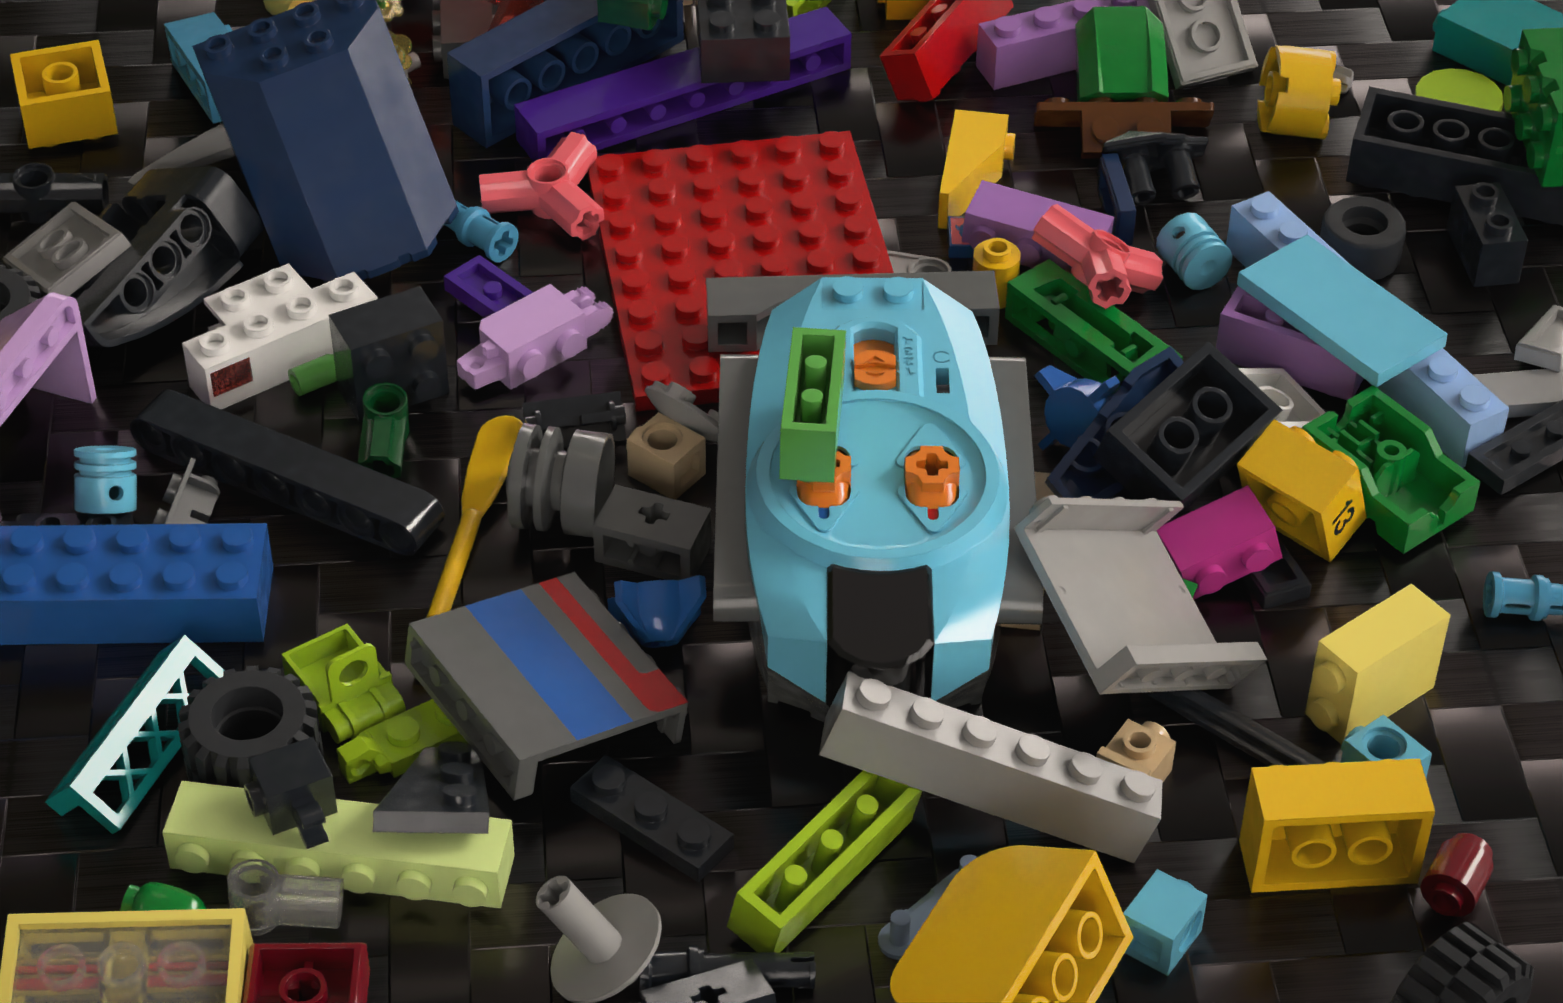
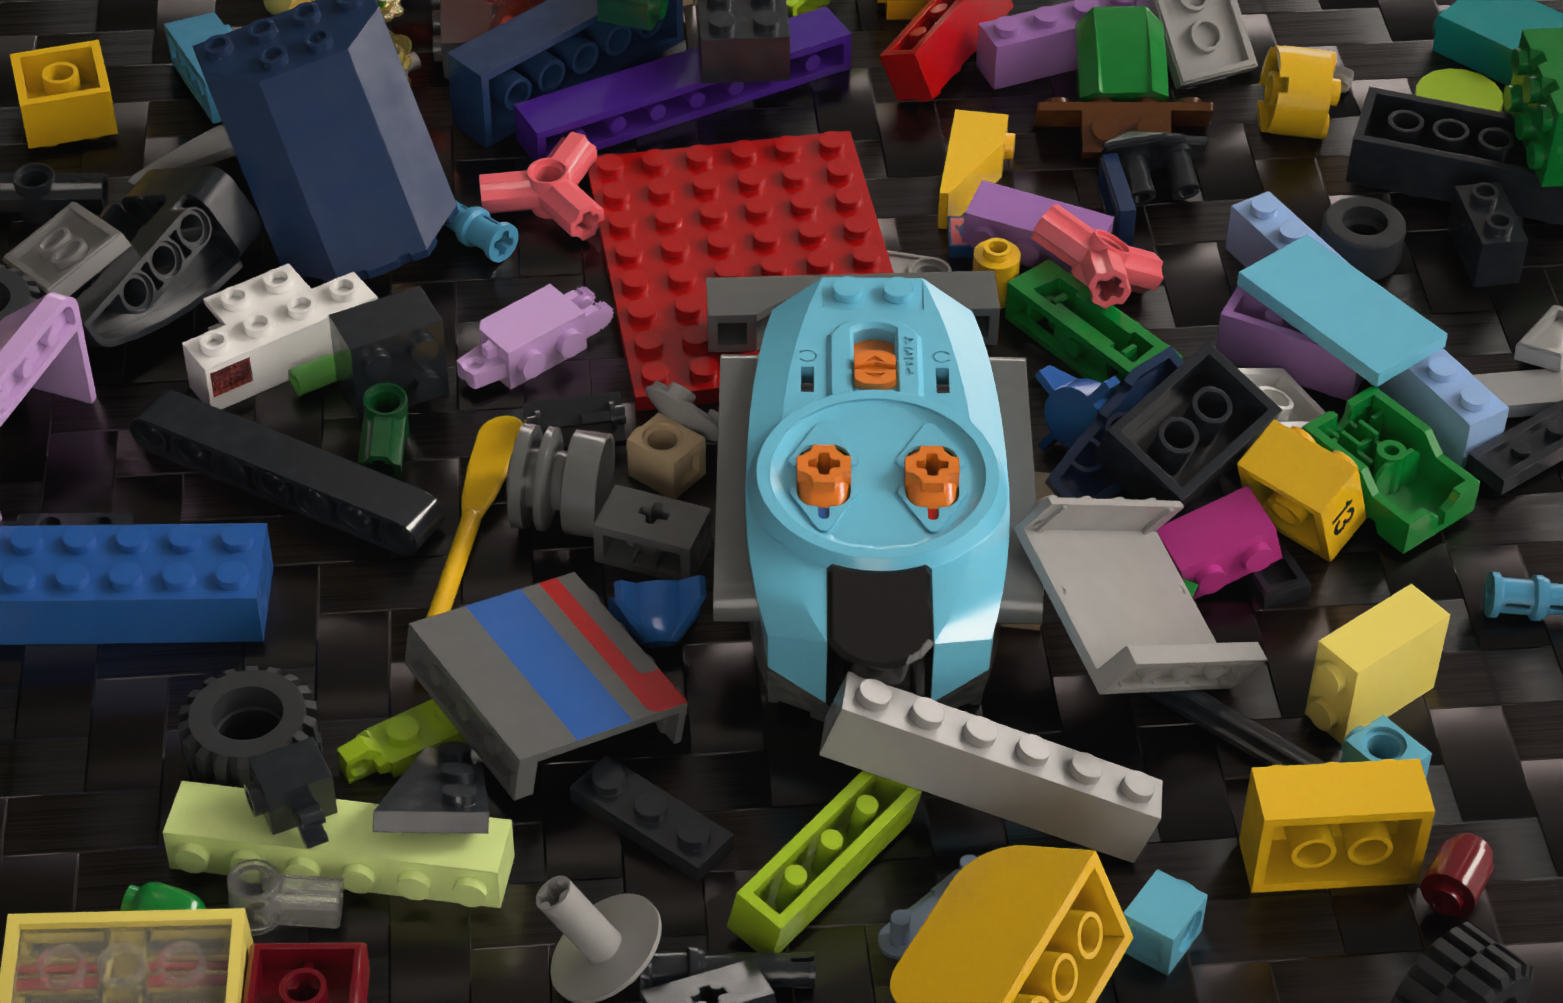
teal fence [45,635,225,834] -> none
medium azure piece [74,445,137,514] -> none
dark grey hinge [153,458,220,524] -> none
lime piece [281,623,406,744] -> none
dark purple plate [444,255,533,318] -> none
bright green brick [779,327,846,483] -> none
tan brick [1096,719,1176,782] -> none
medium azure piece [1156,212,1233,290] -> none

